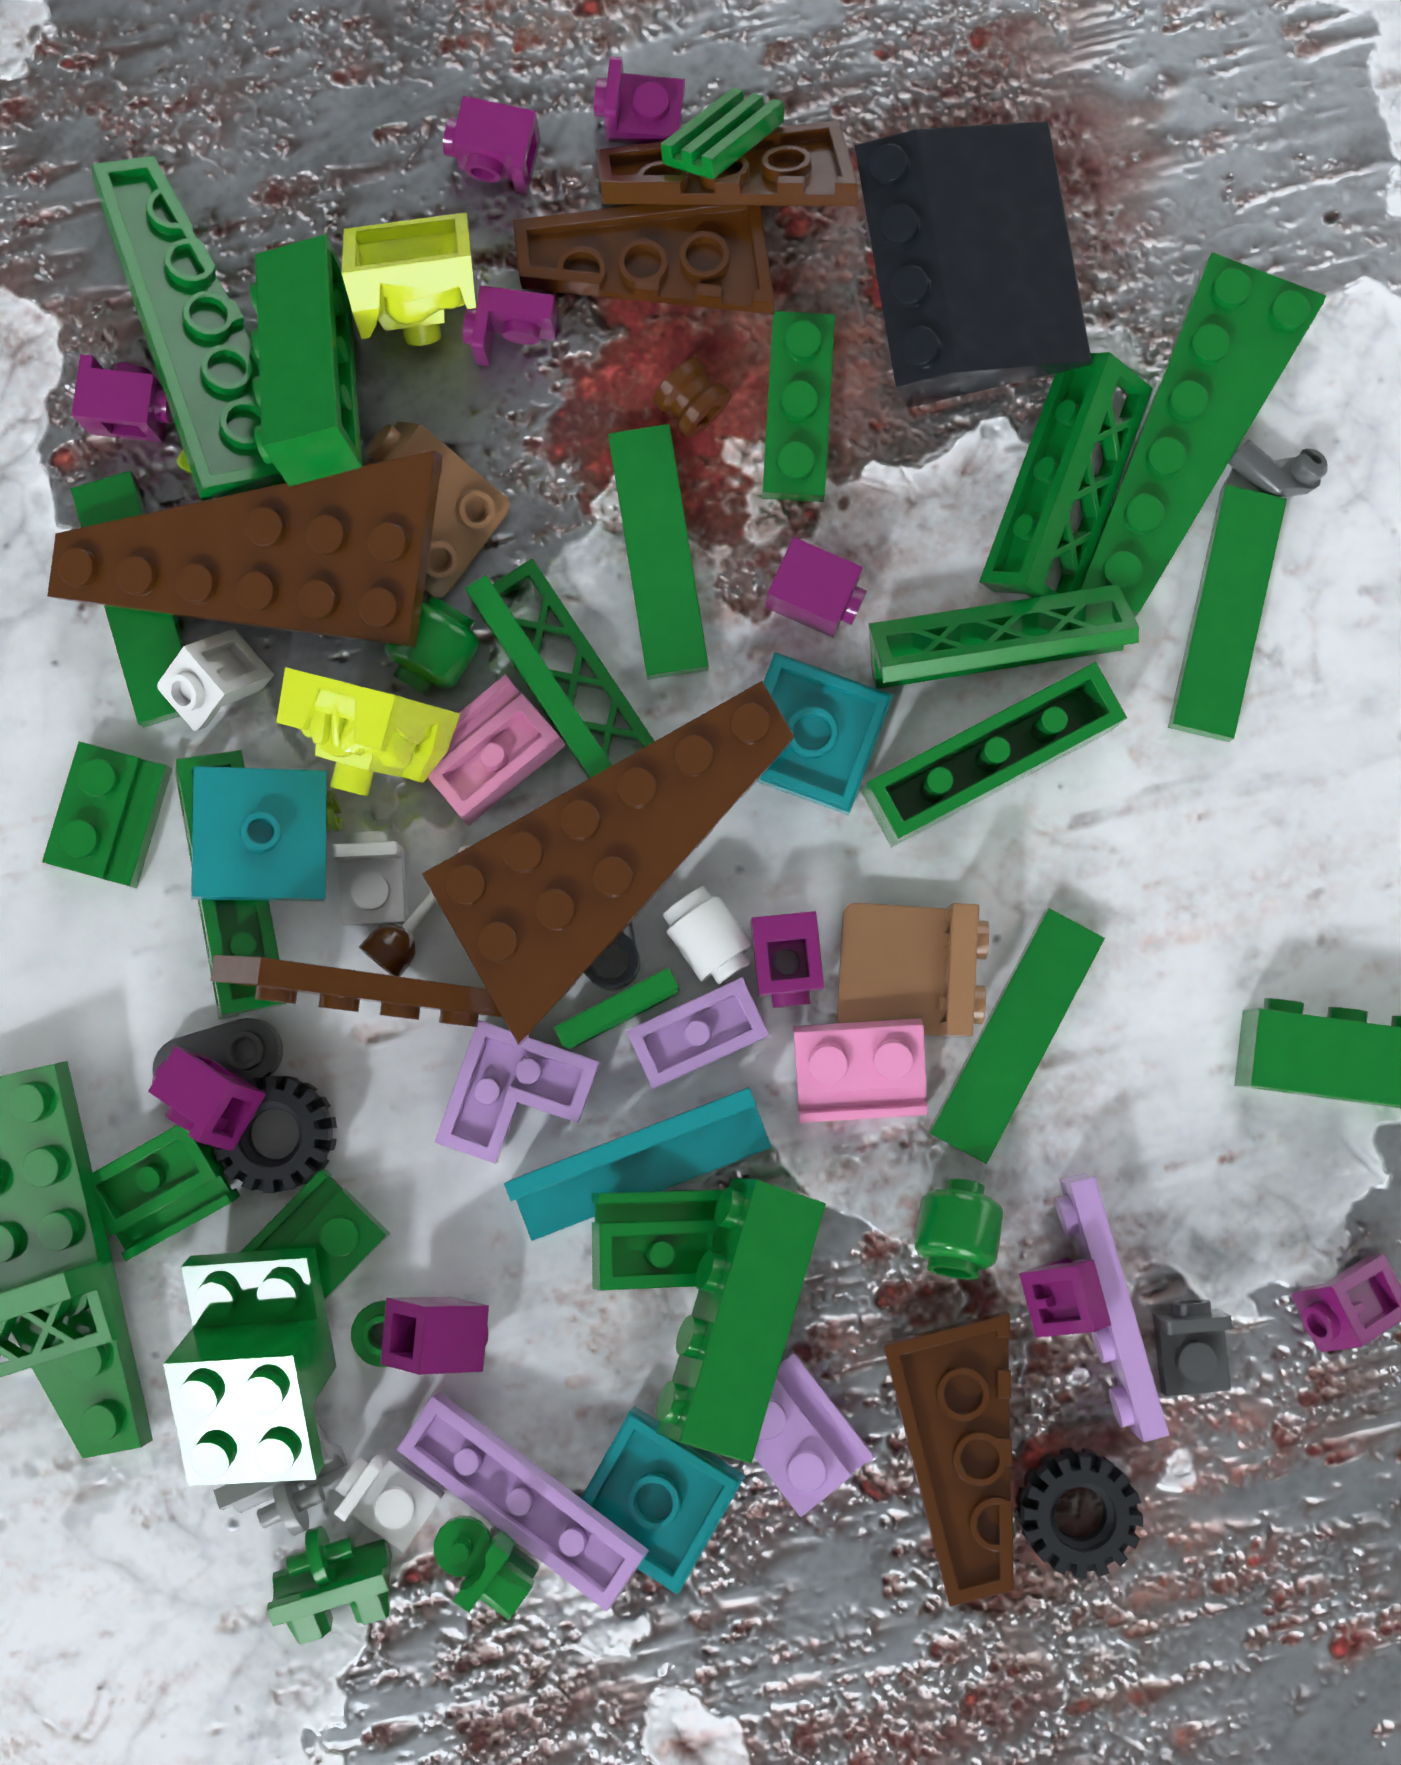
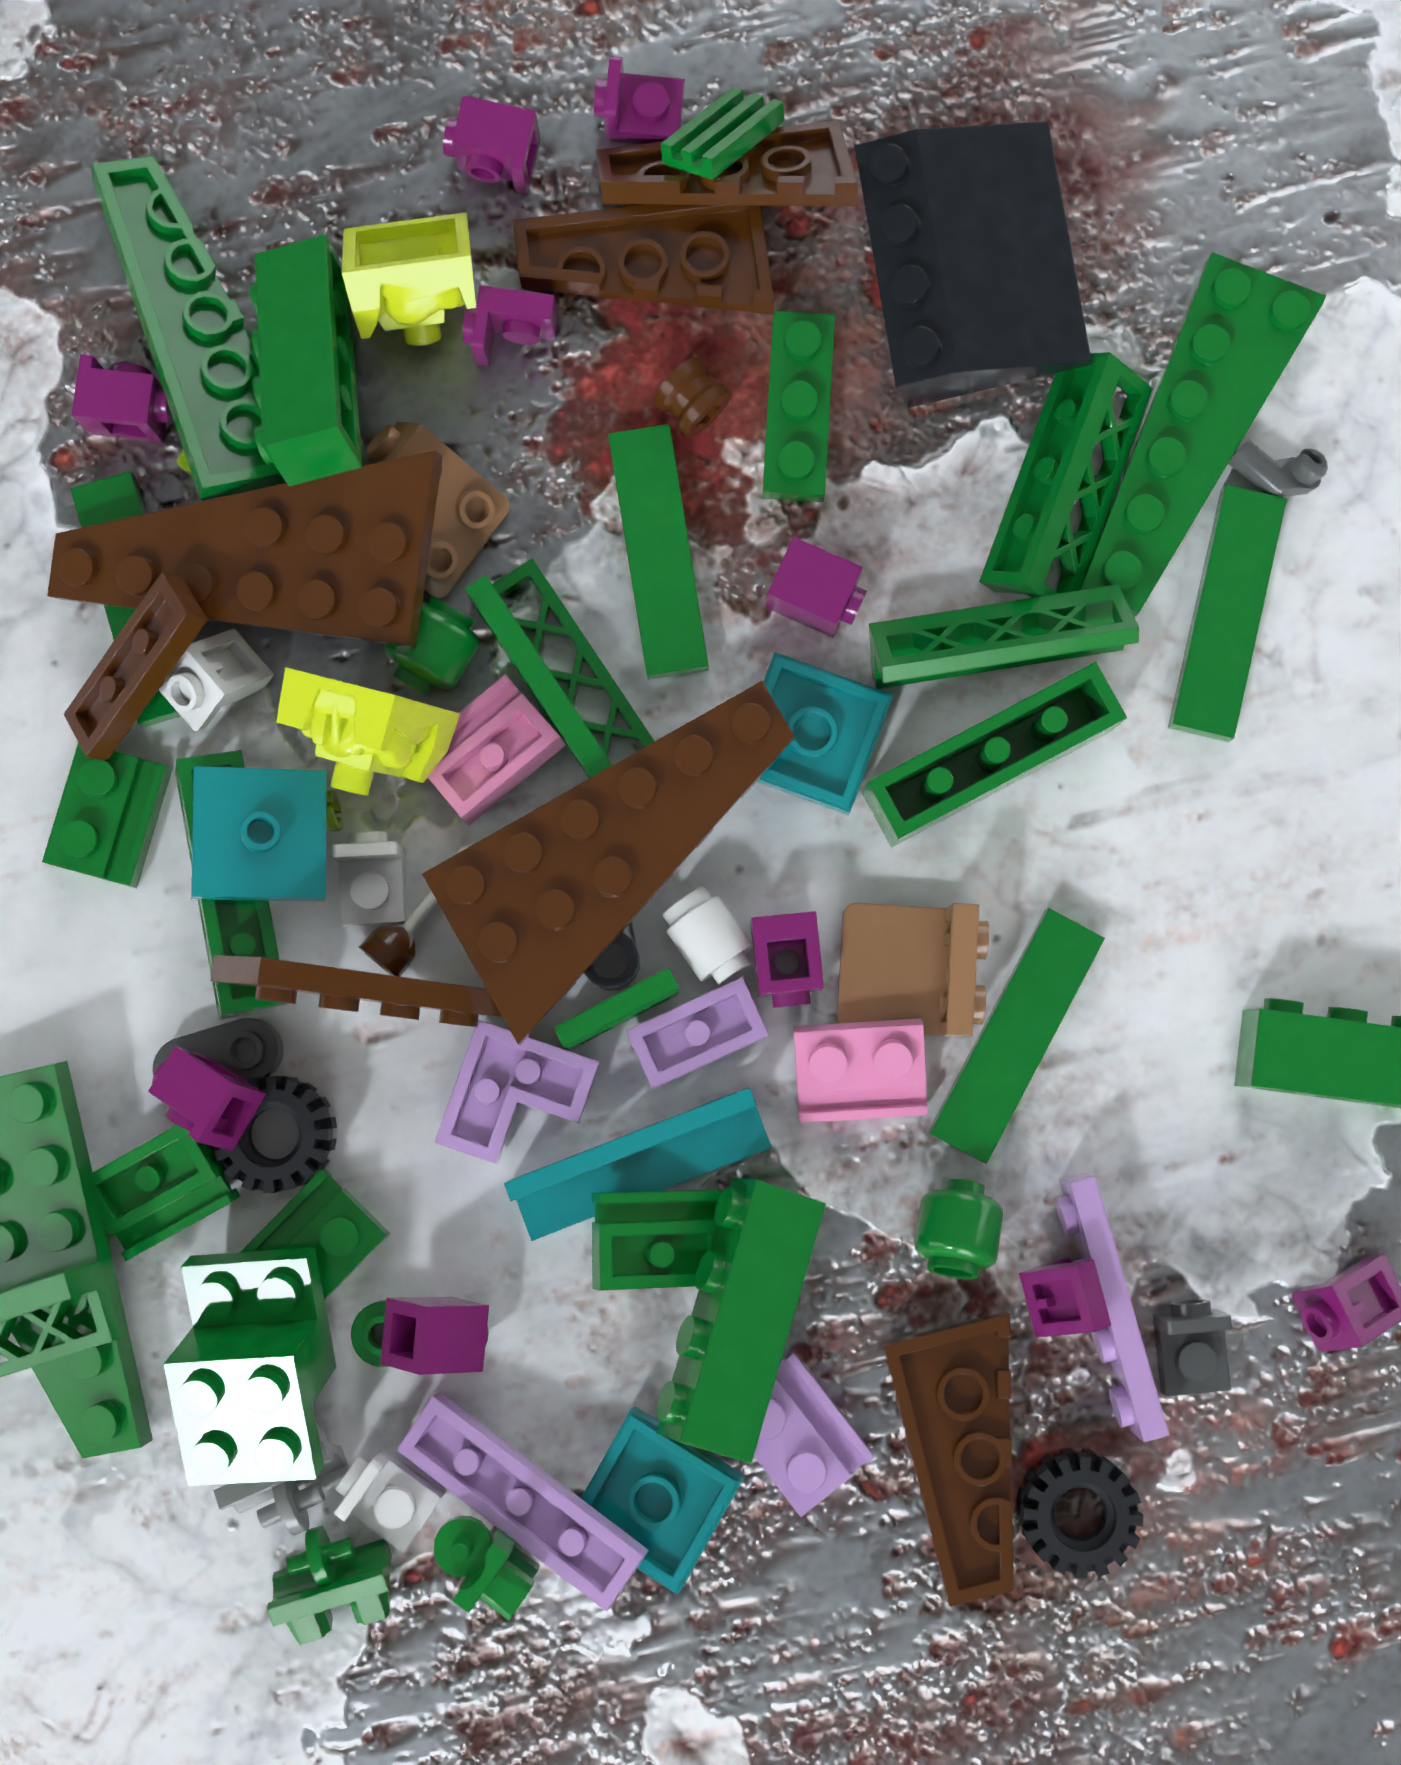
none -> reddish brown plate [64,572,208,761]

